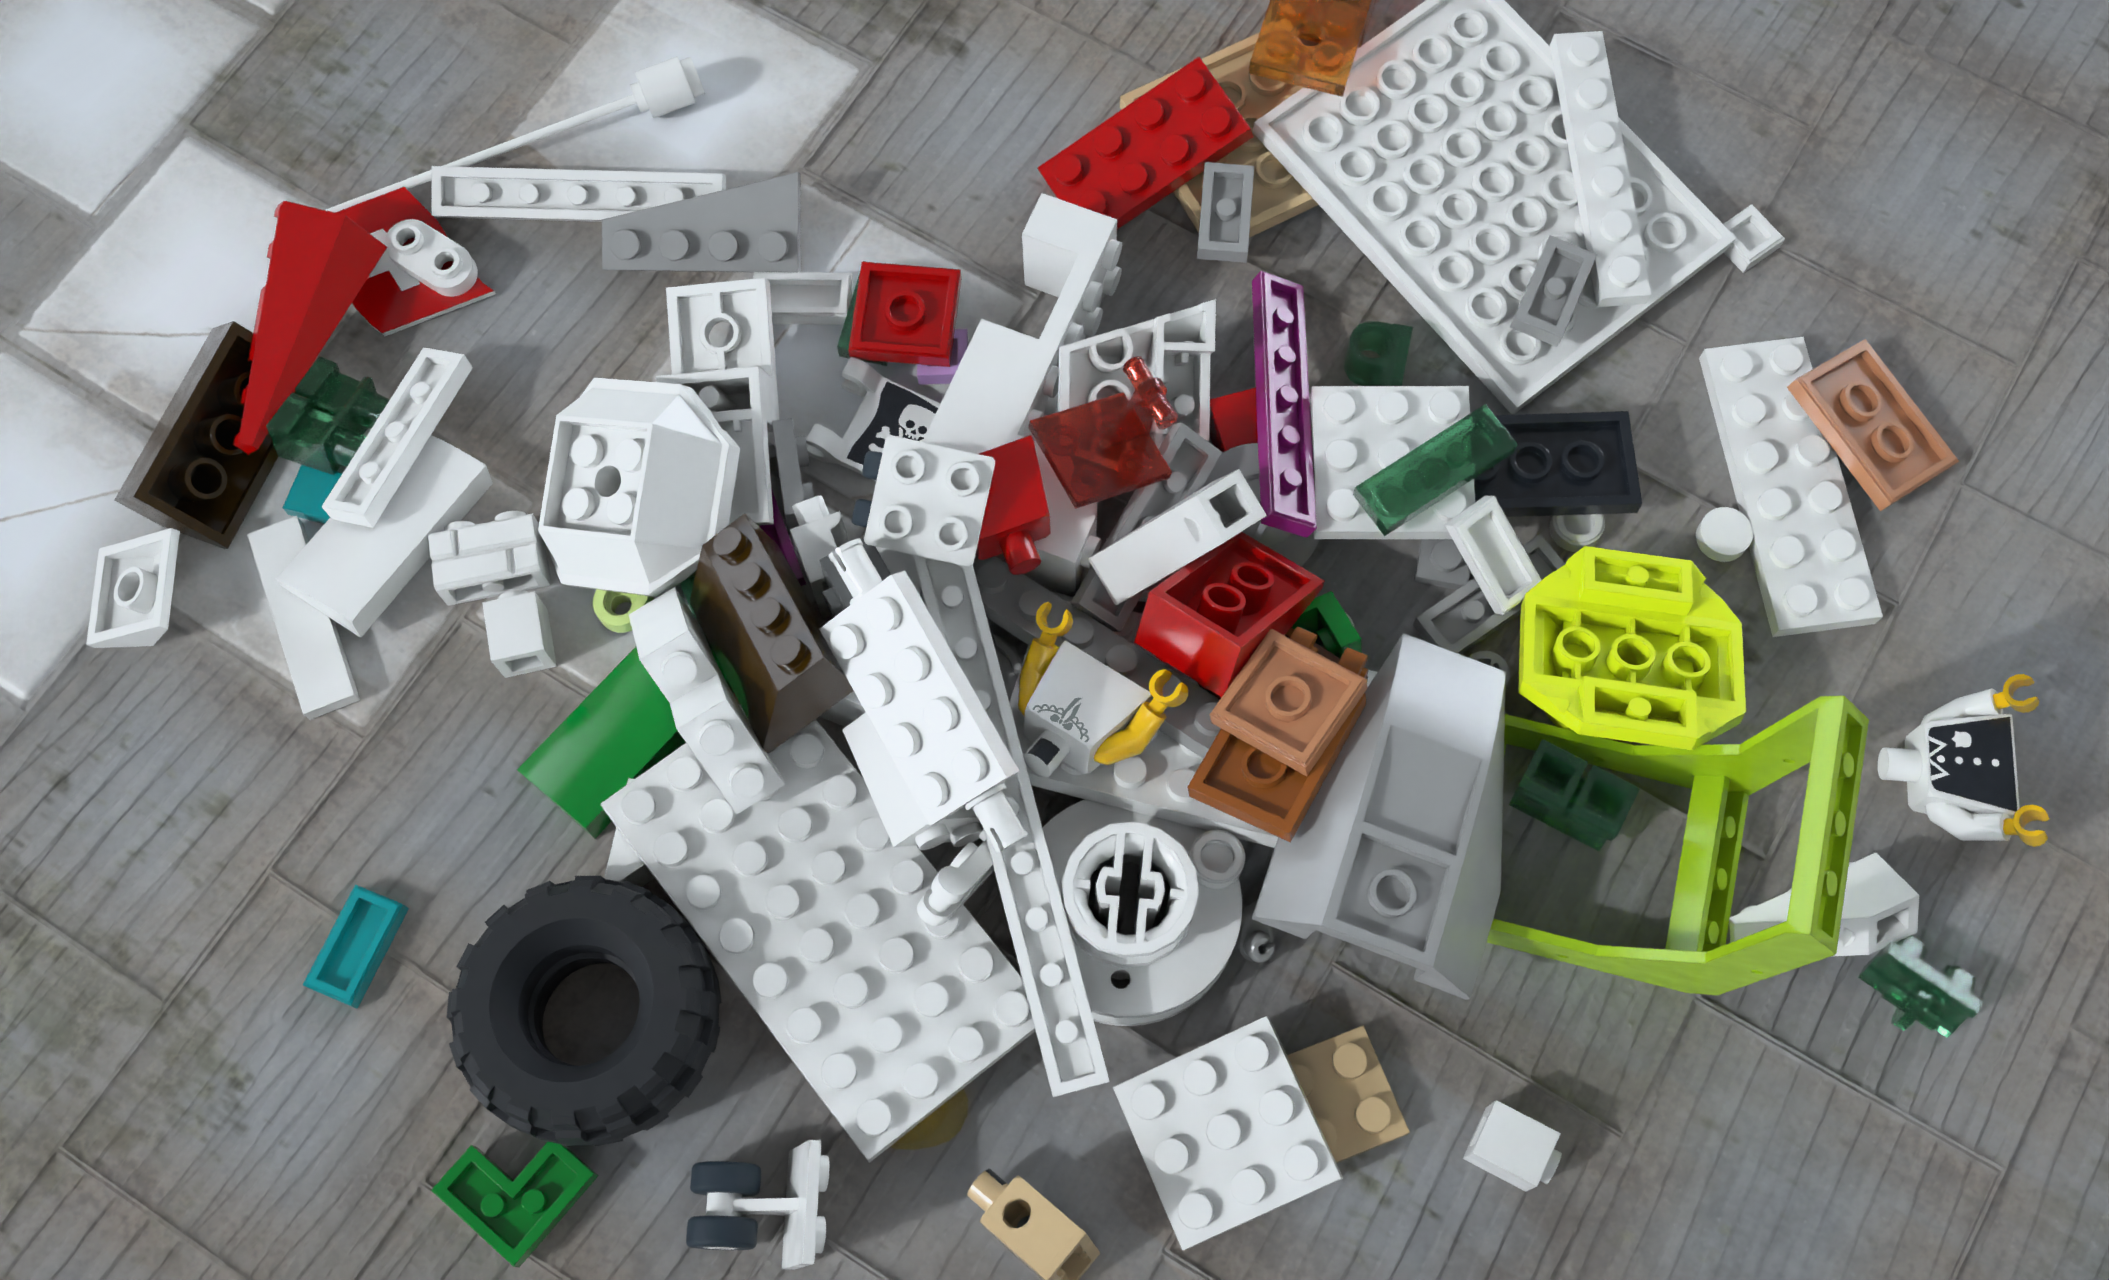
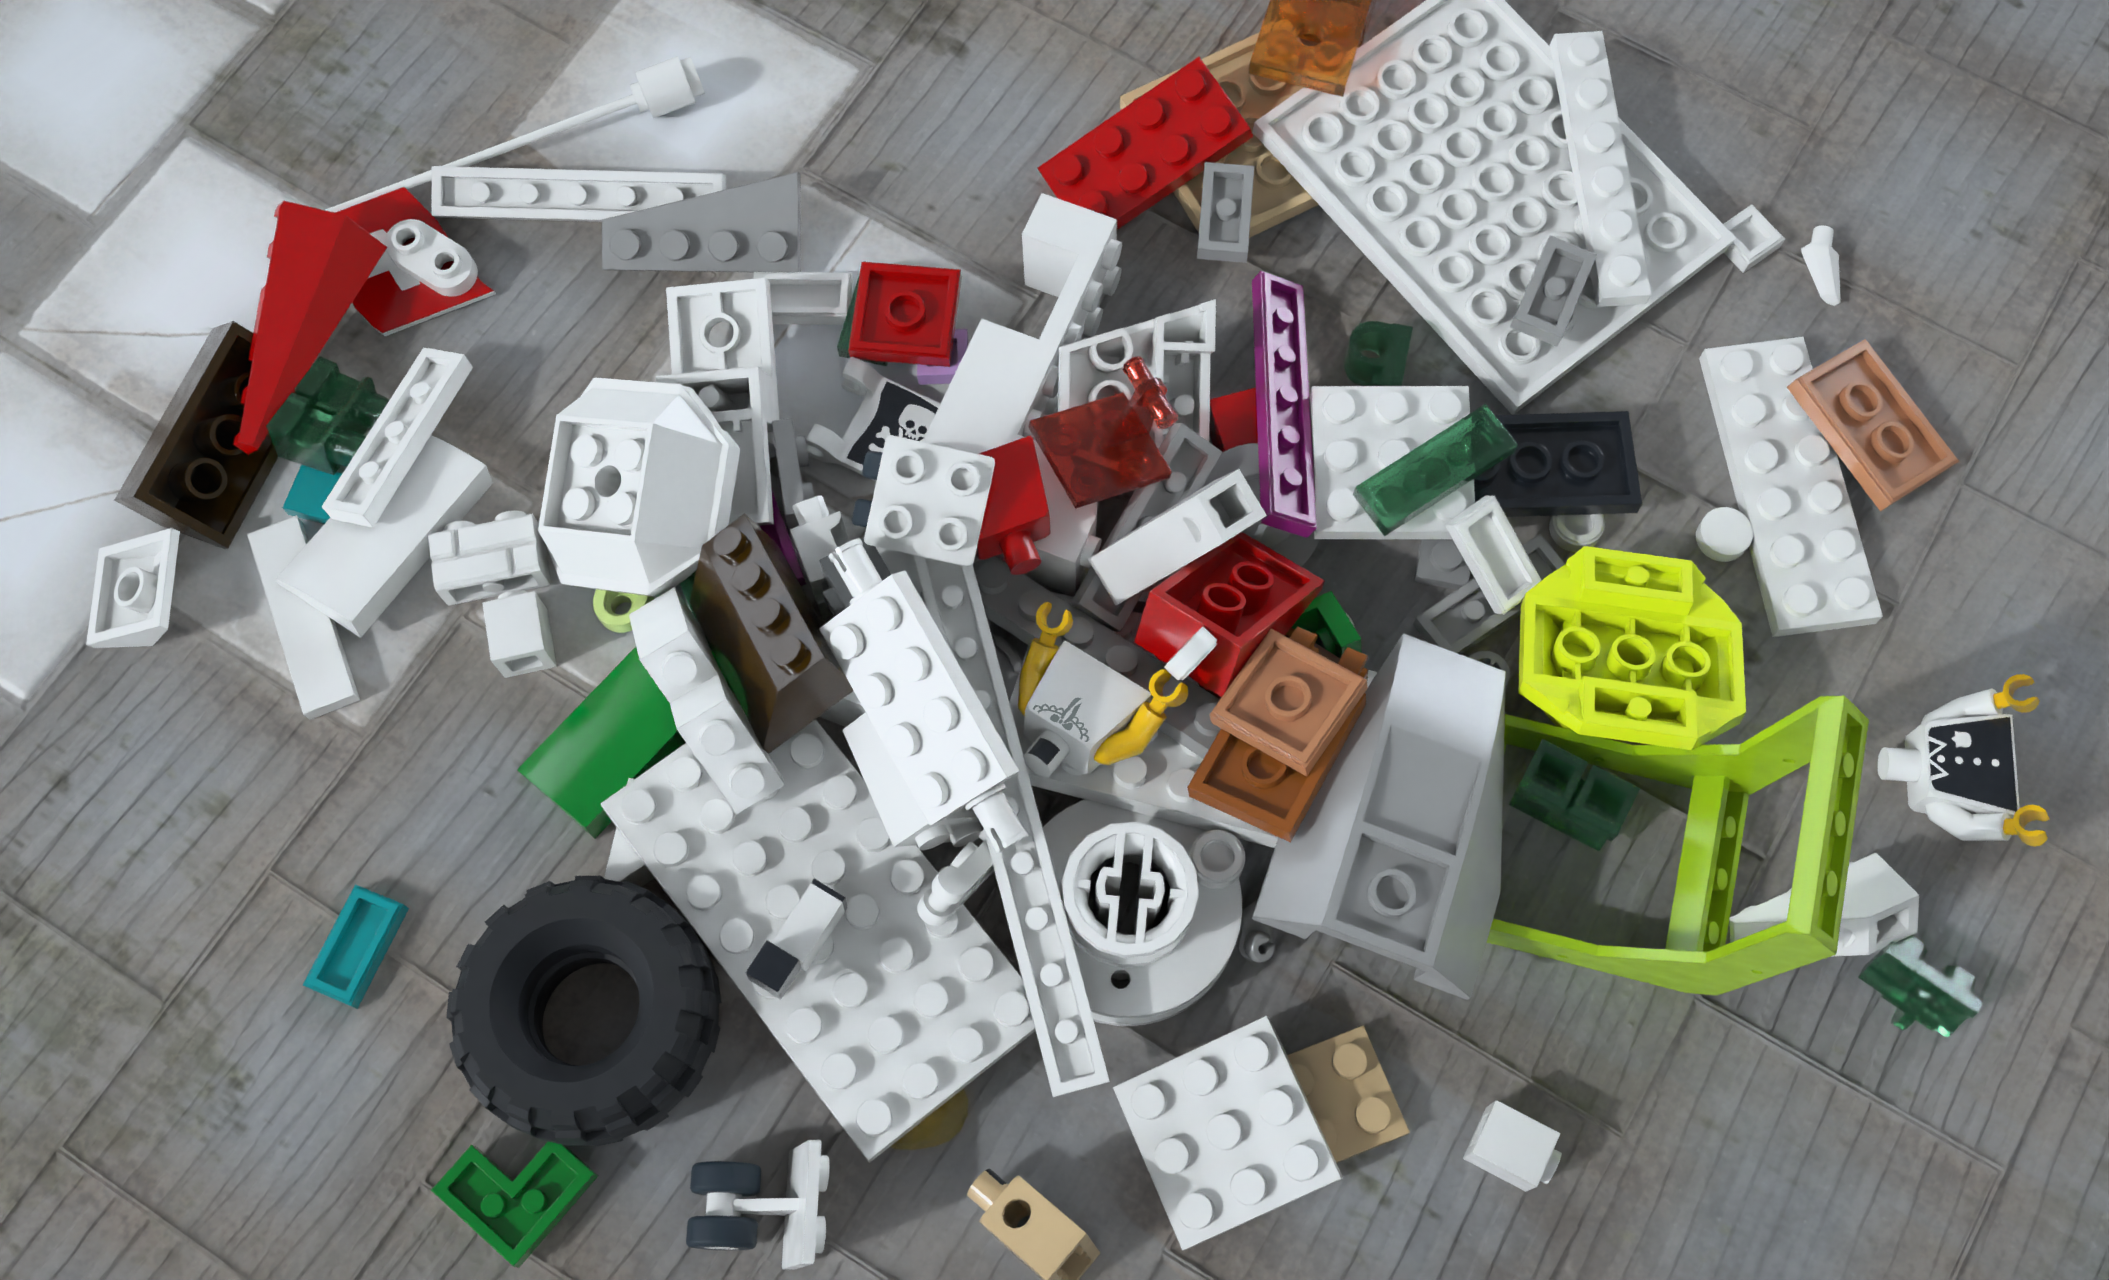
none -> piece [745,879,848,1000]
none -> white tile [1164,626,1217,681]
none -> white bar [1801,226,1841,306]

